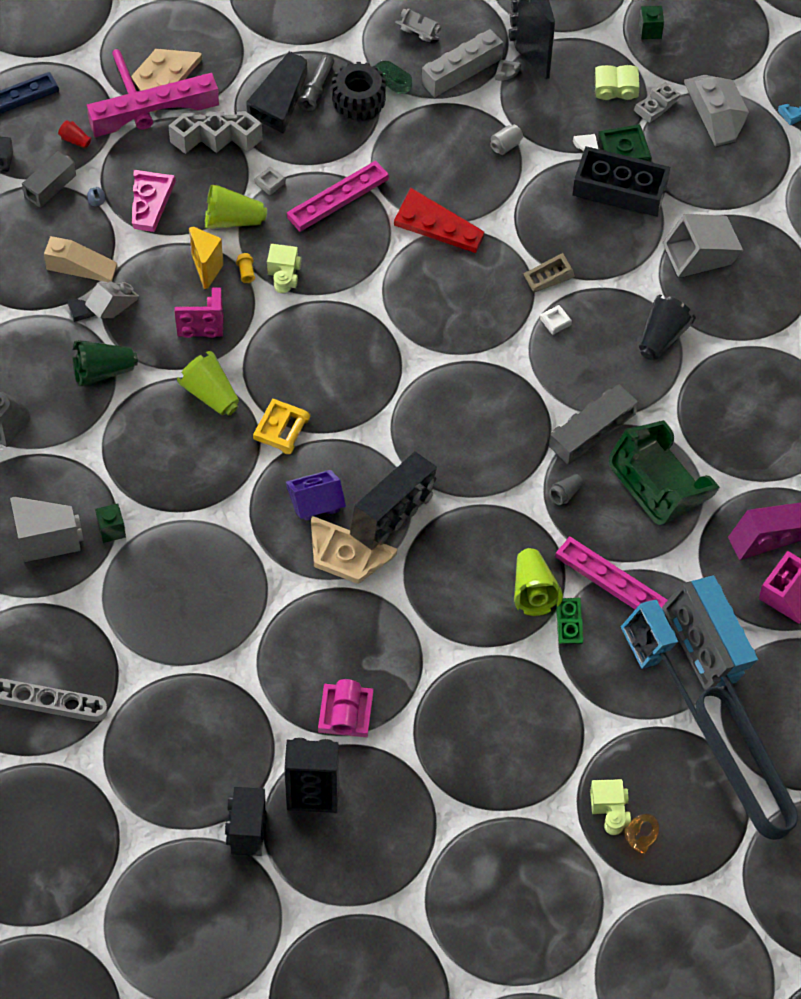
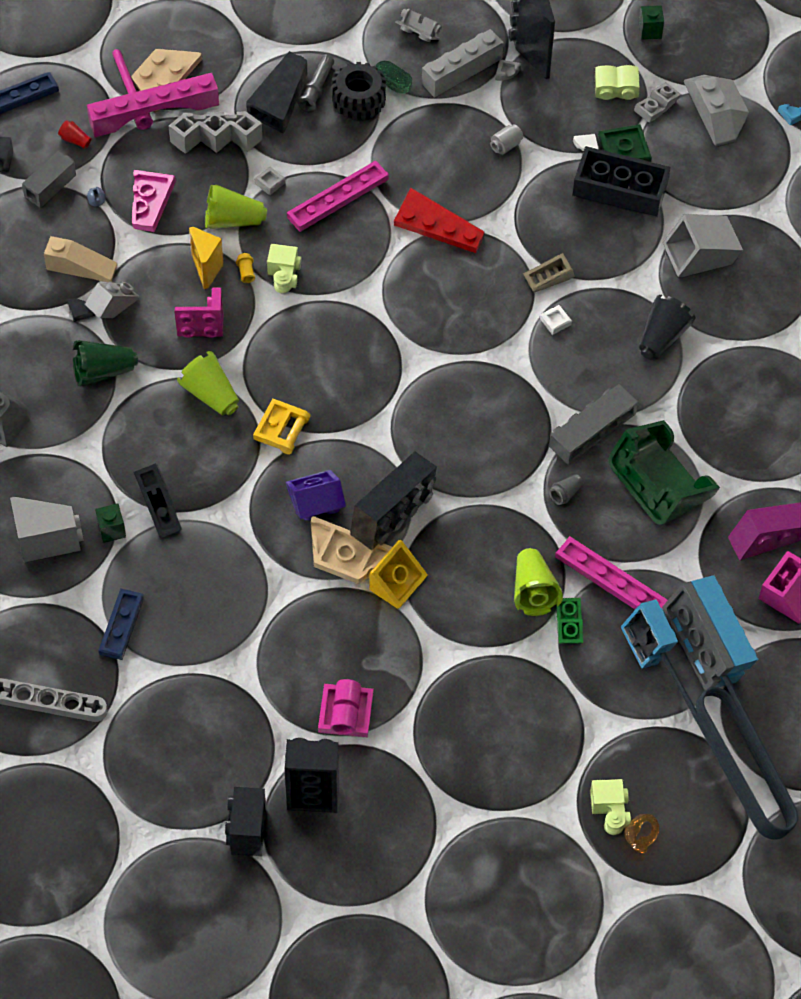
none -> dark blue tile [98,588,144,660]
none -> black slope [134,463,182,538]
none -> yellow slope [369,540,428,608]

